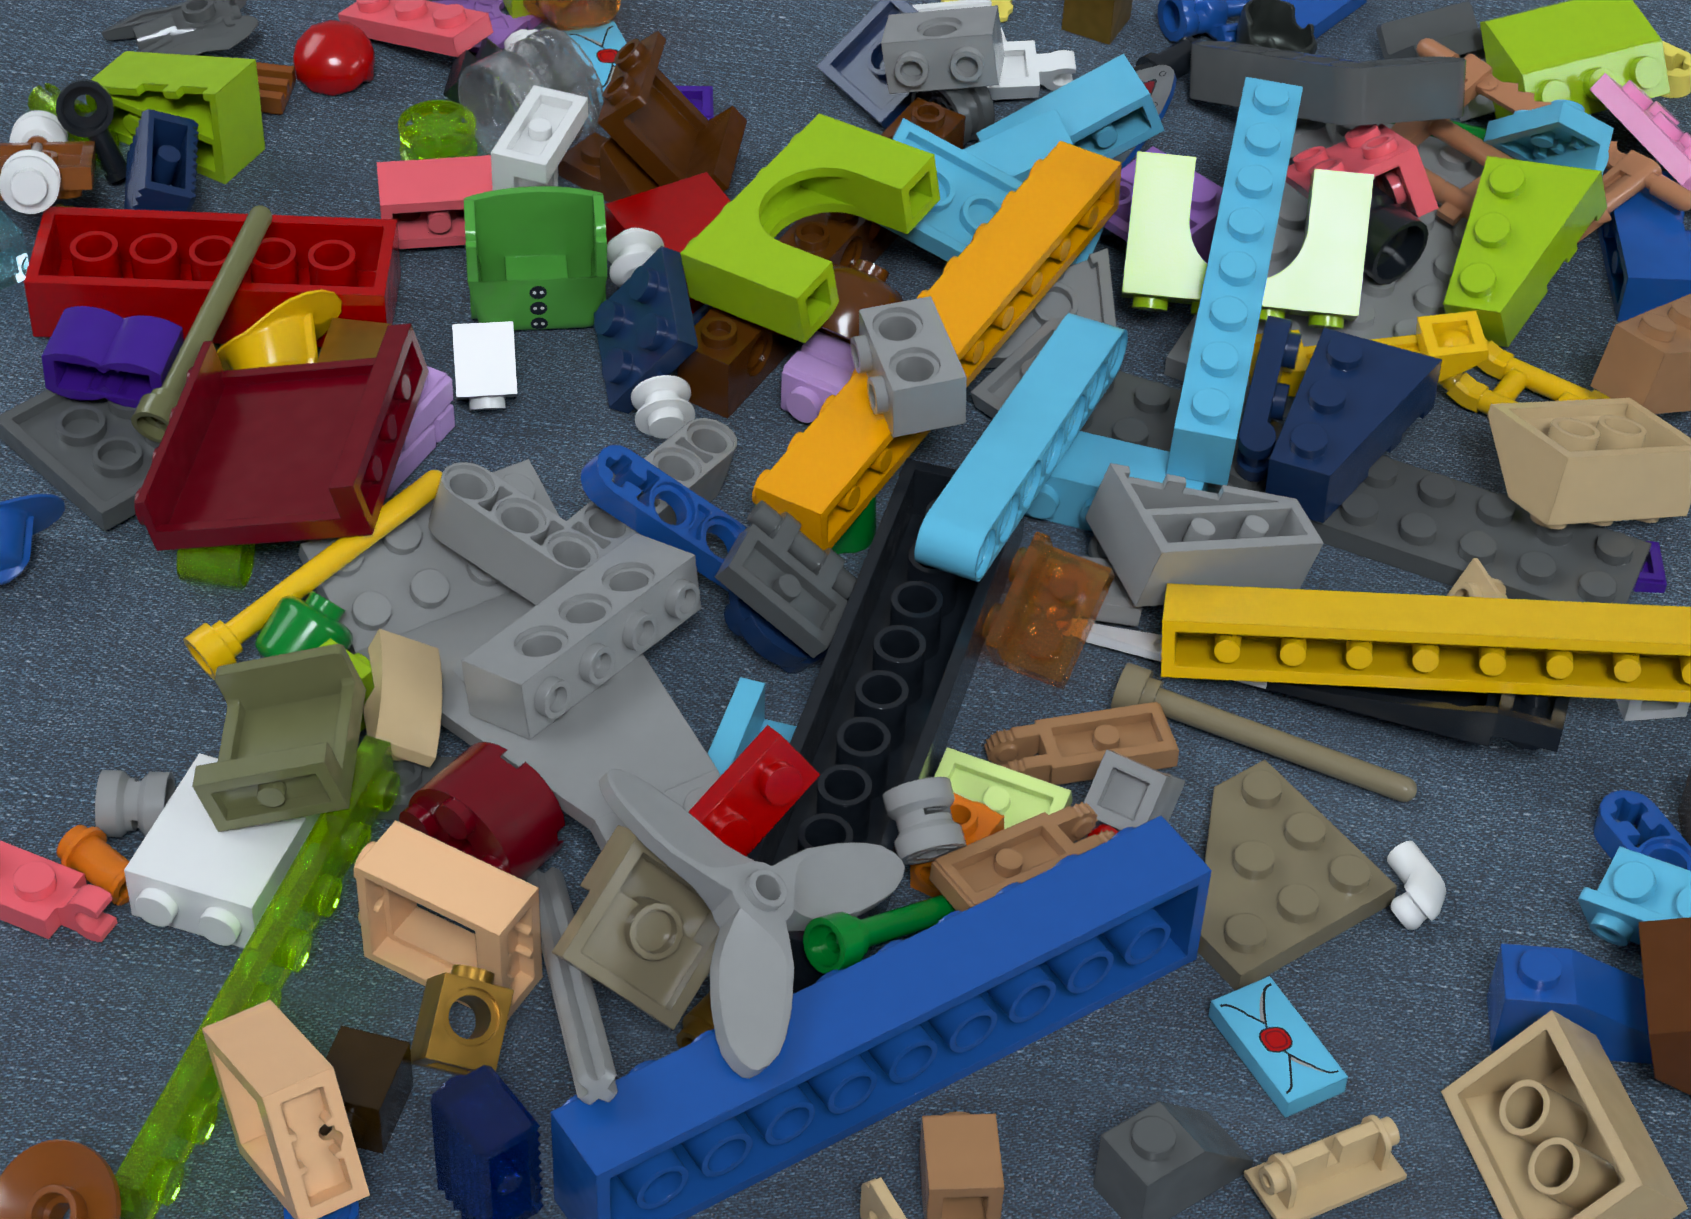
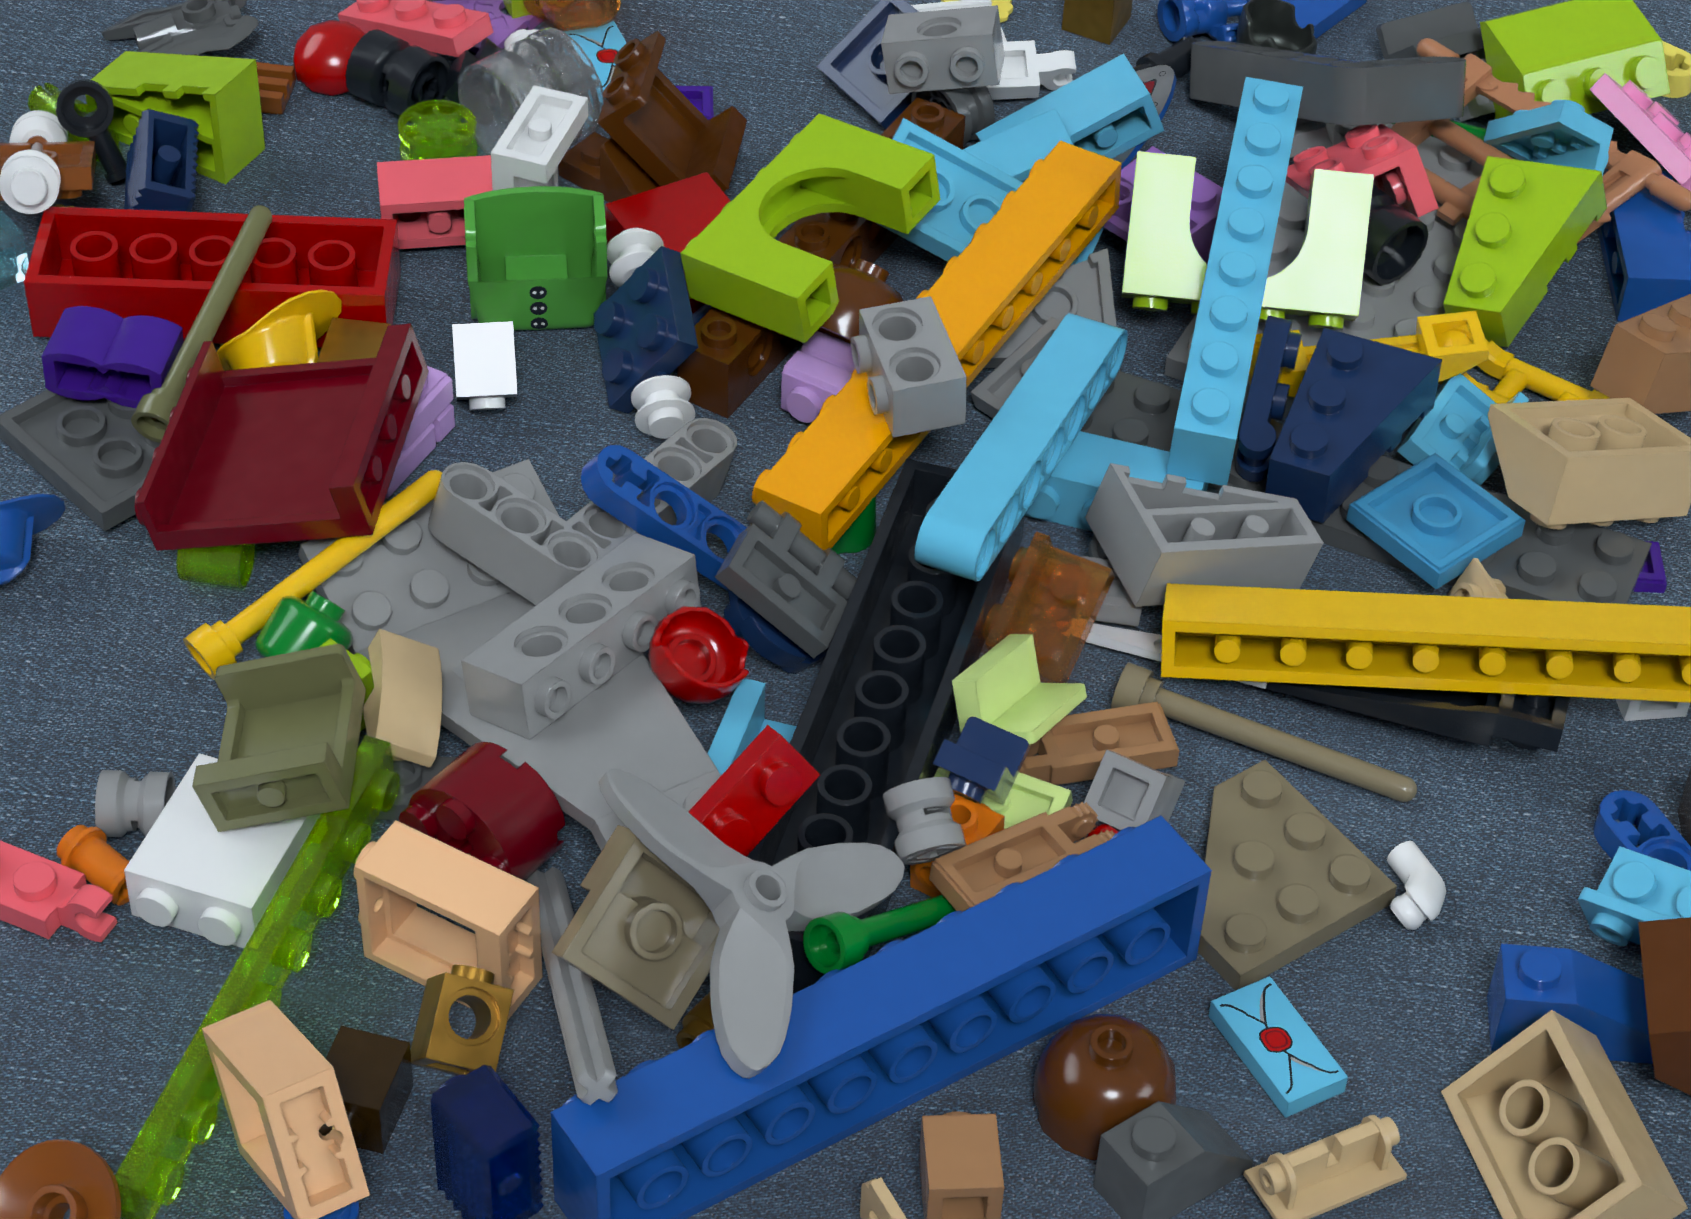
none -> black wheel [346,29,450,123]
none -> red hair [649,606,749,705]
none -> dark blue bracket [933,717,1030,805]
none -> yellowish green panel [952,634,1087,744]
none -> reddish brown cylinder [1033,1014,1176,1160]
none -> dark azure tile [1346,453,1526,589]
none -> medium azure bracket [1397,373,1529,486]

